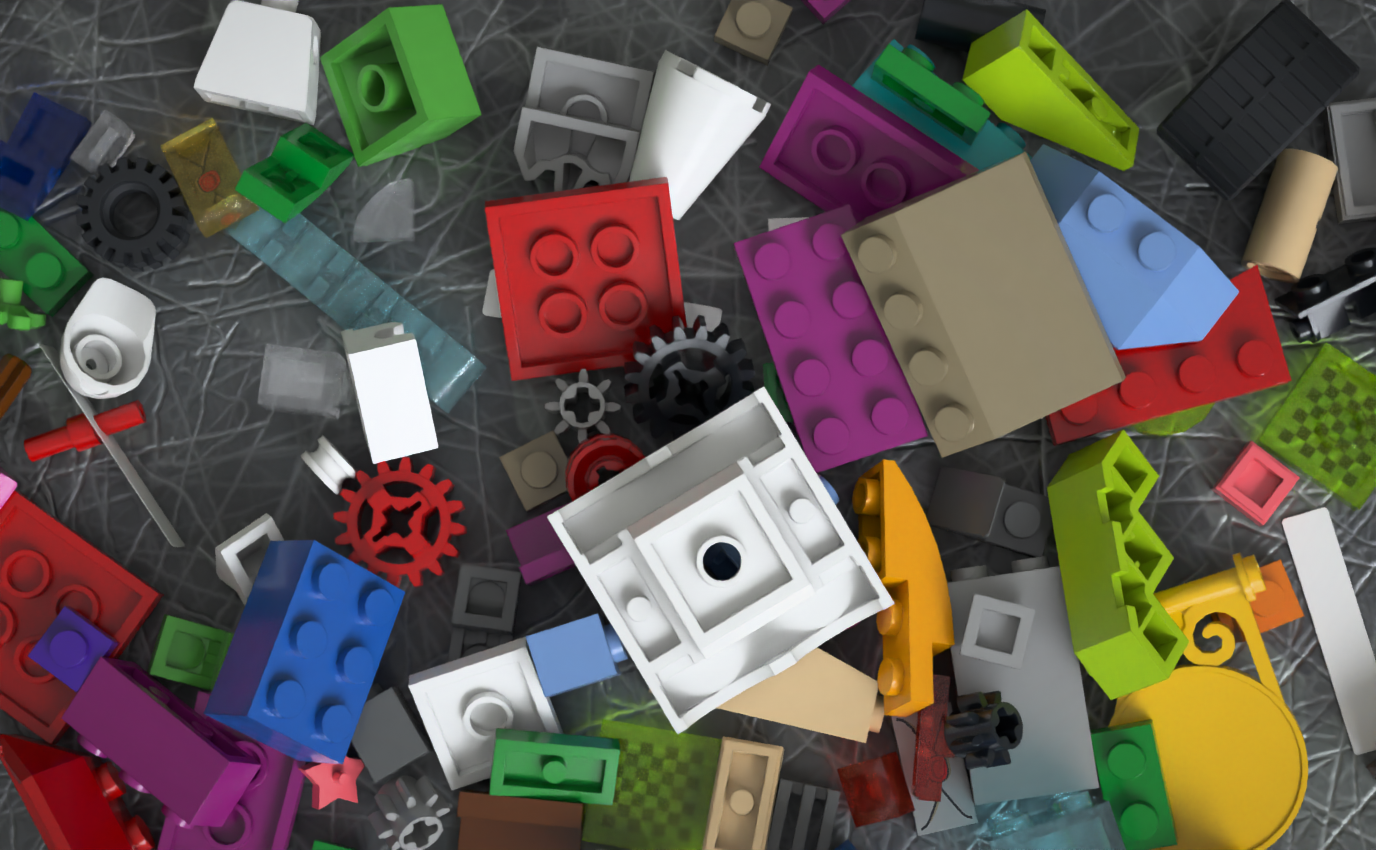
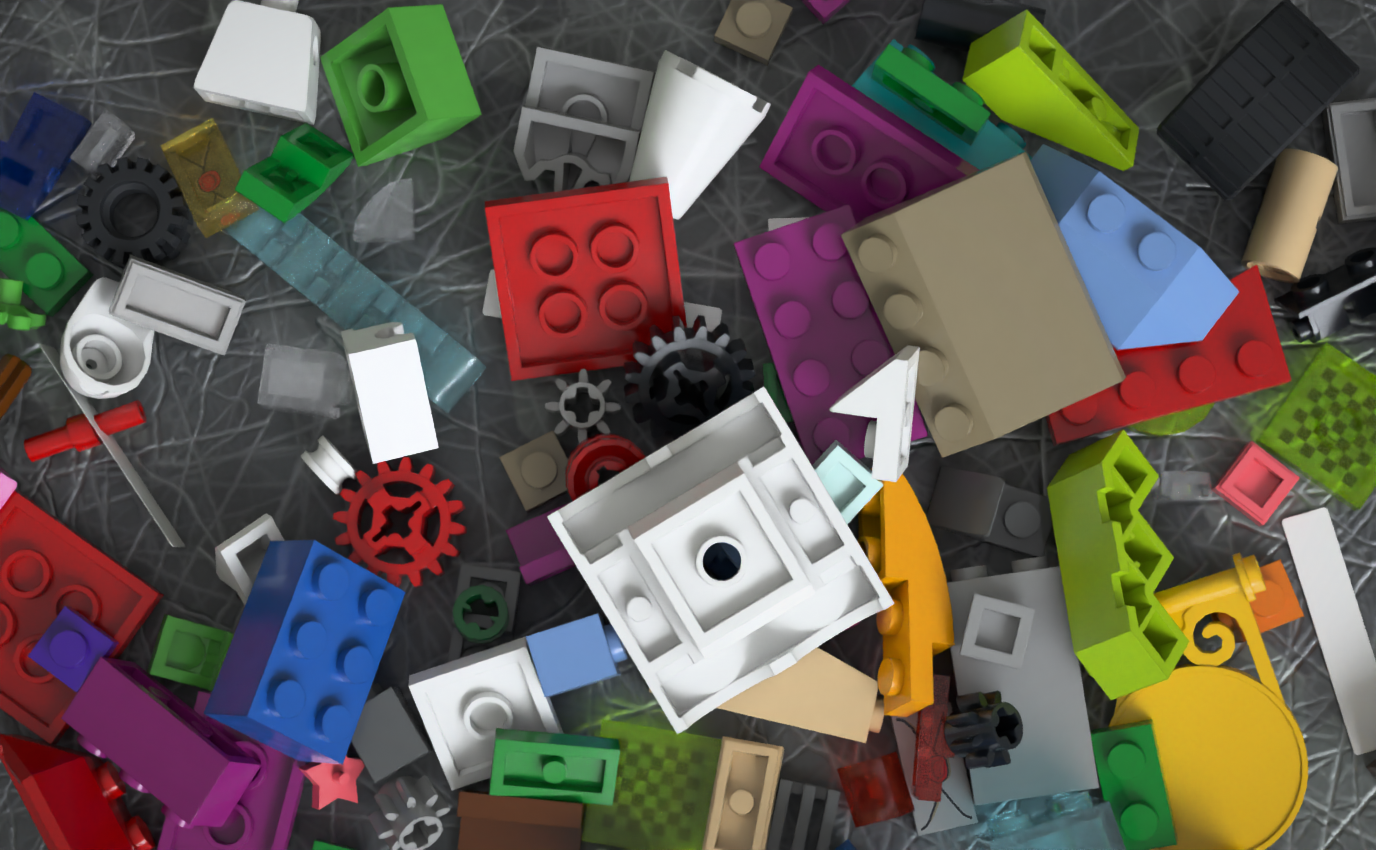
none -> light grey tile [109,255,246,356]
none -> dark green bush [453,585,510,645]
none -> light aqua plate [812,440,884,524]
none -> white slope [829,345,920,482]
none -> clear tile [1151,471,1212,500]

